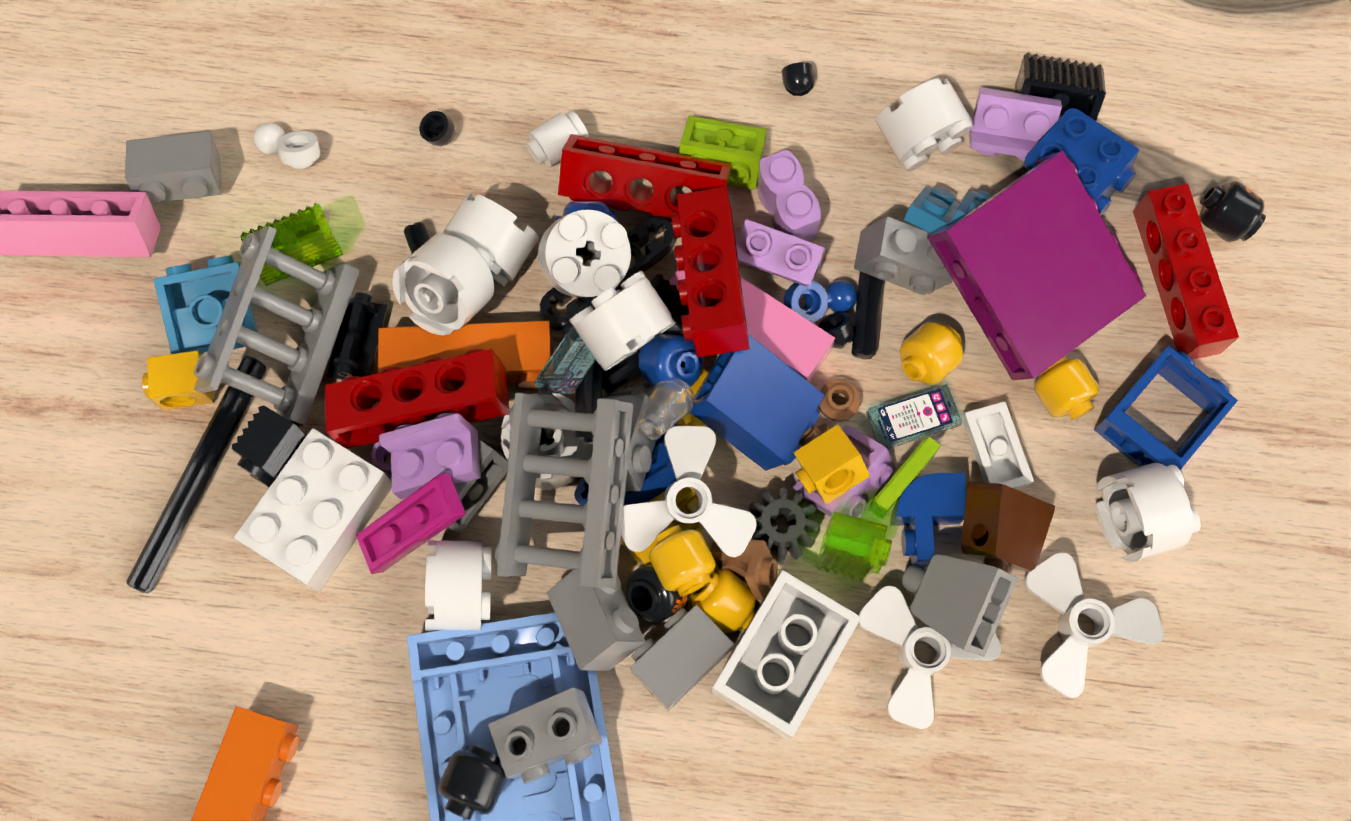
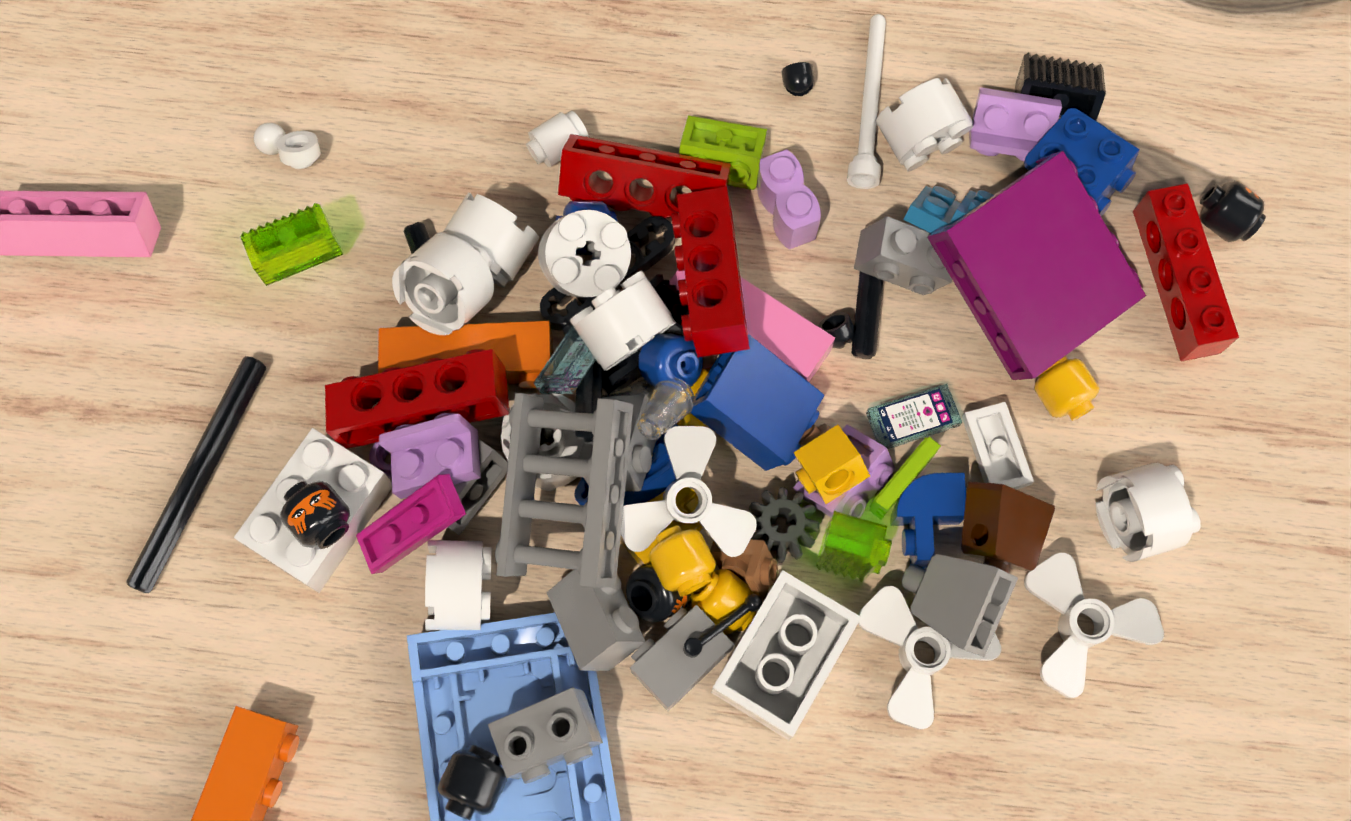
light grey brick [125,131,221,203] -> none
yellow brick [142,350,214,410] -> none
dark azure plate [153,255,258,354] -> none
light grey fence [193,226,360,427] -> none
black brick [232,406,306,488] -> none
black hinge [327,292,388,380] -> none
black hinge [419,111,455,147] -> none
lavender bracket [736,219,825,287] -> none
blue plate [784,280,857,323] -> none
medium nougat plate [818,379,861,422] -> none
yellow head [899,322,963,385] -> none
blue window [1094,345,1238,470] -> none
none -> black head [280,481,350,549]
none -> black hinge [683,594,762,658]
none -> white piece [847,14,886,189]

